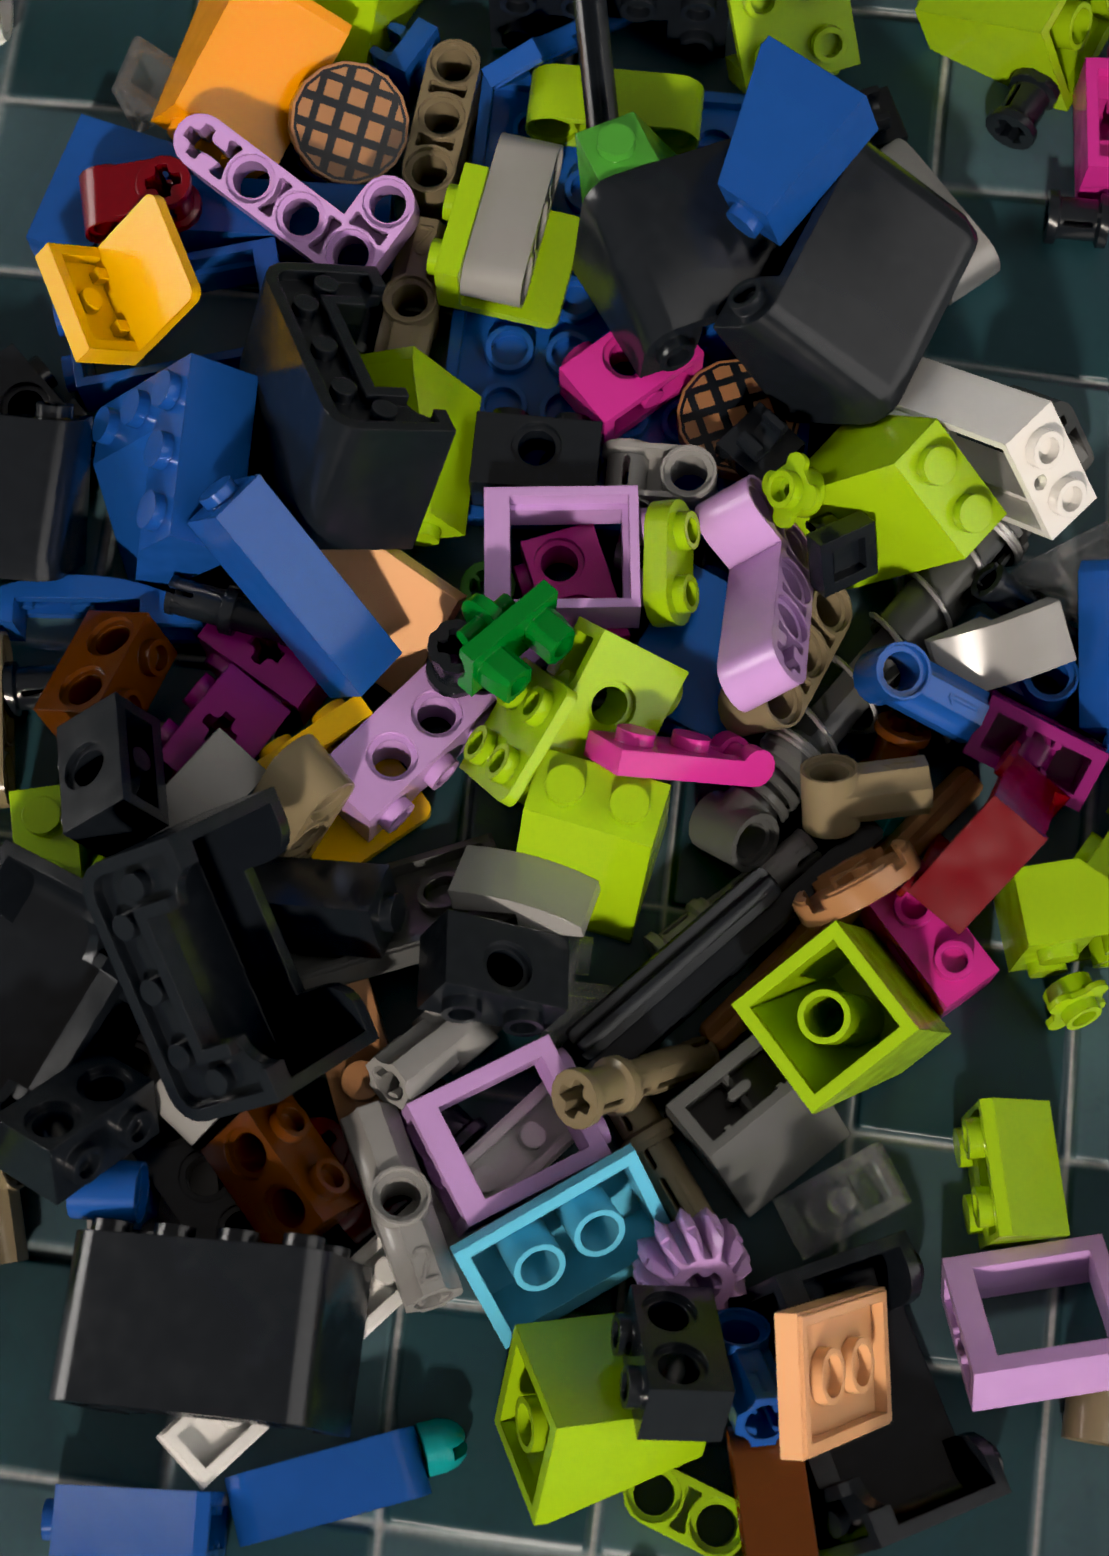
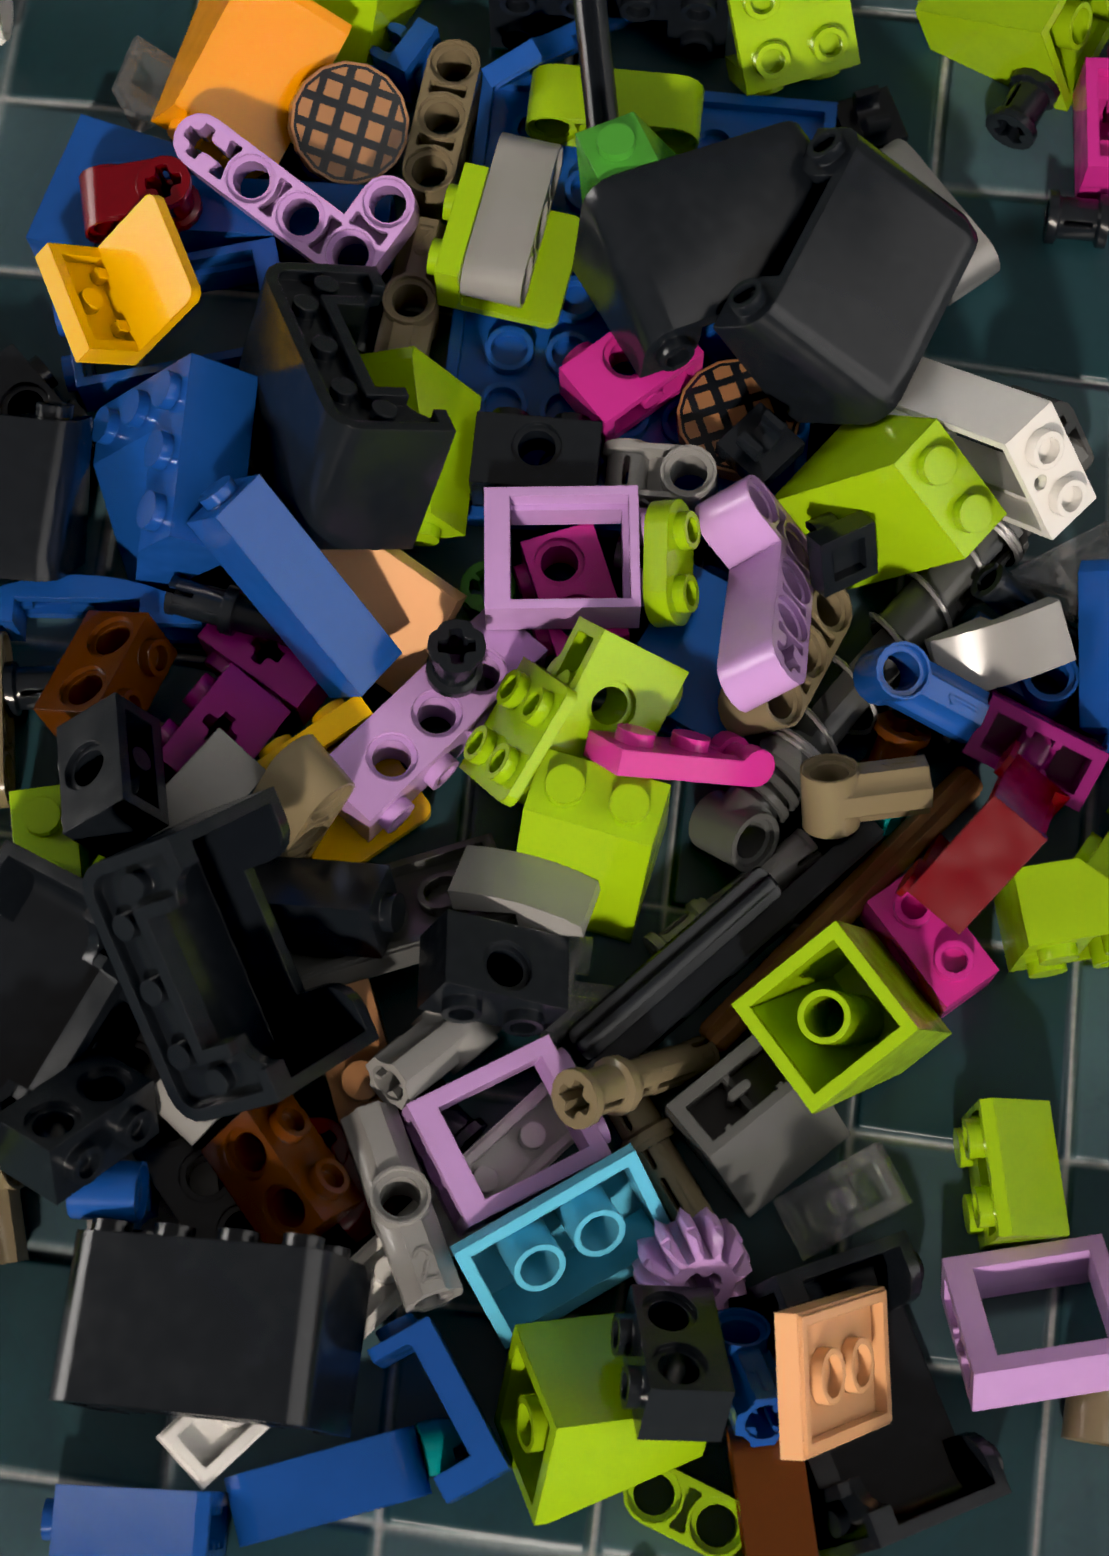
green hips [456,580,575,704] -> none
blue slope [717,36,878,246] -> none
lime plate [762,452,825,529] -> none
medium nougat tile [792,839,921,928] -> none
lime plate [1042,971,1109,1030] -> none
none -> blue panel [367,1313,513,1504]

